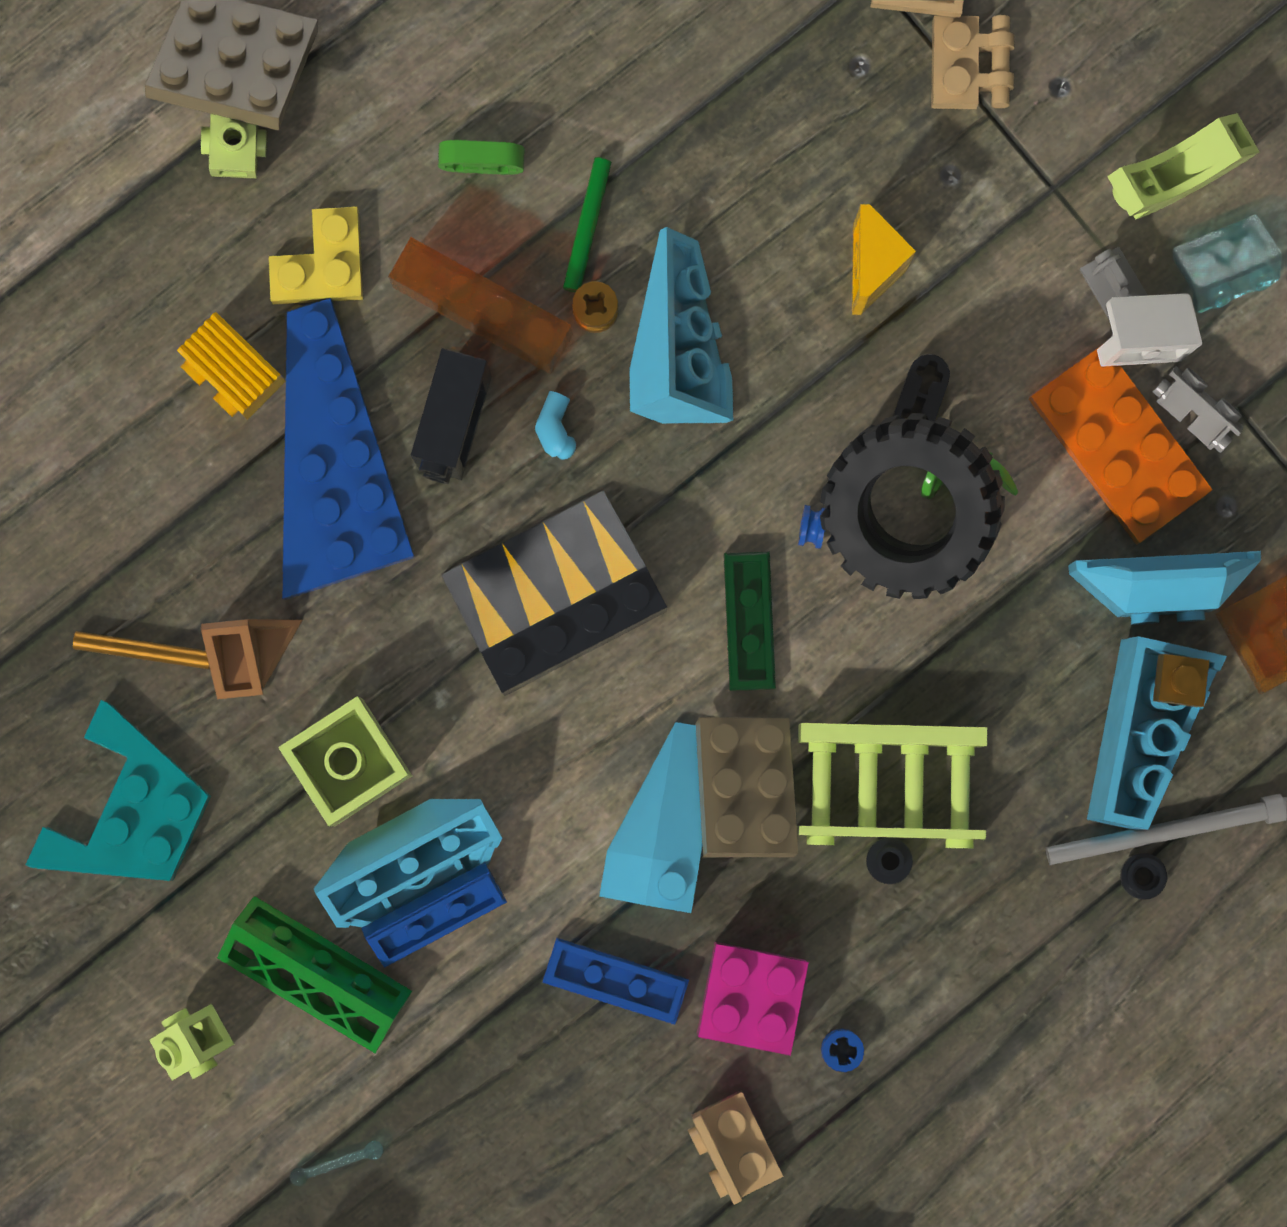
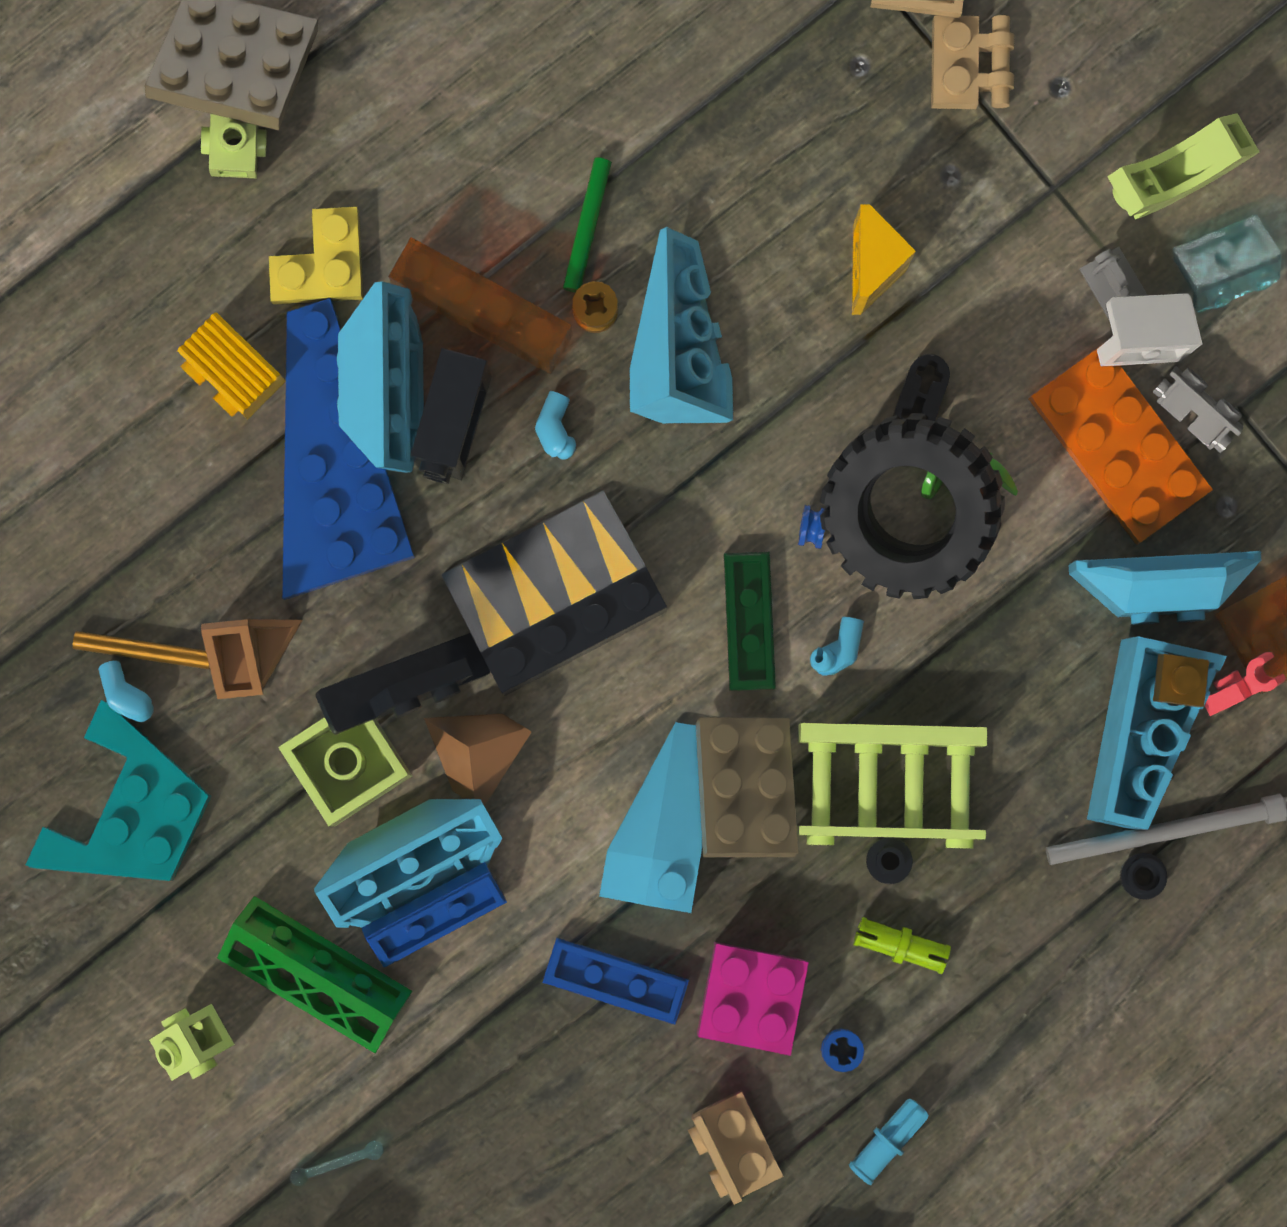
bright green beam [438,140,525,175] -> none
none -> medium azure arm [98,661,154,722]
none -> black bracket [315,633,490,735]
none -> medium azure wedge [337,281,424,473]
none -> medium nougat slope [424,714,531,806]
none -> medium azure arm [810,617,864,676]
none -> medium azure axle [848,1099,929,1185]
none -> lime pin [853,917,951,974]
none -> coral plate [1205,652,1286,716]

